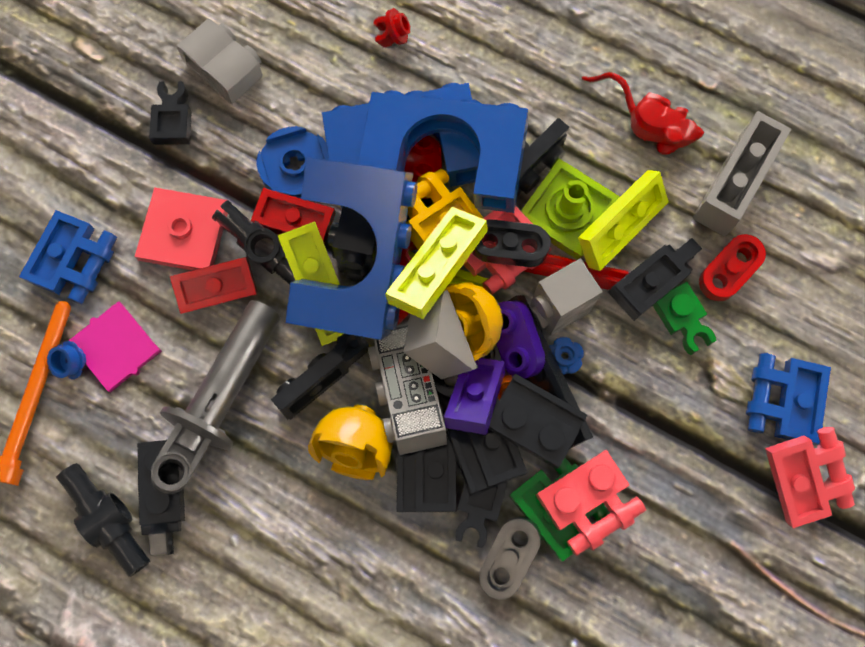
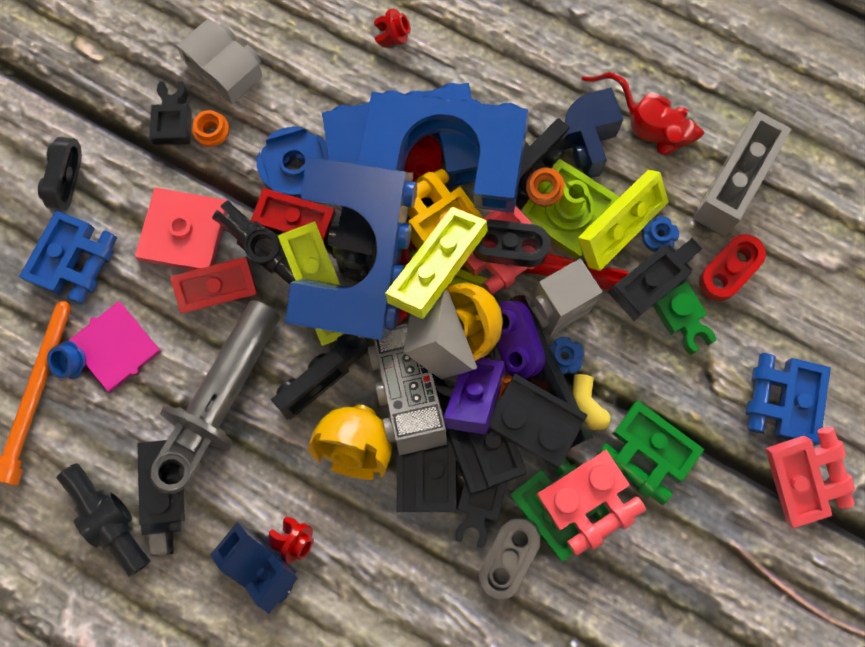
none -> black plate [38,137,82,210]
none -> orange plate [192,110,230,147]
none -> dark blue brick [210,521,298,614]
none -> red plate [268,517,314,563]
none -> orange plate [526,168,565,207]
none -> dark blue brick [563,87,624,178]
none -> light yellow arm [572,374,611,431]
none -> green plate [596,400,705,505]
none -> blue plate [642,216,679,252]

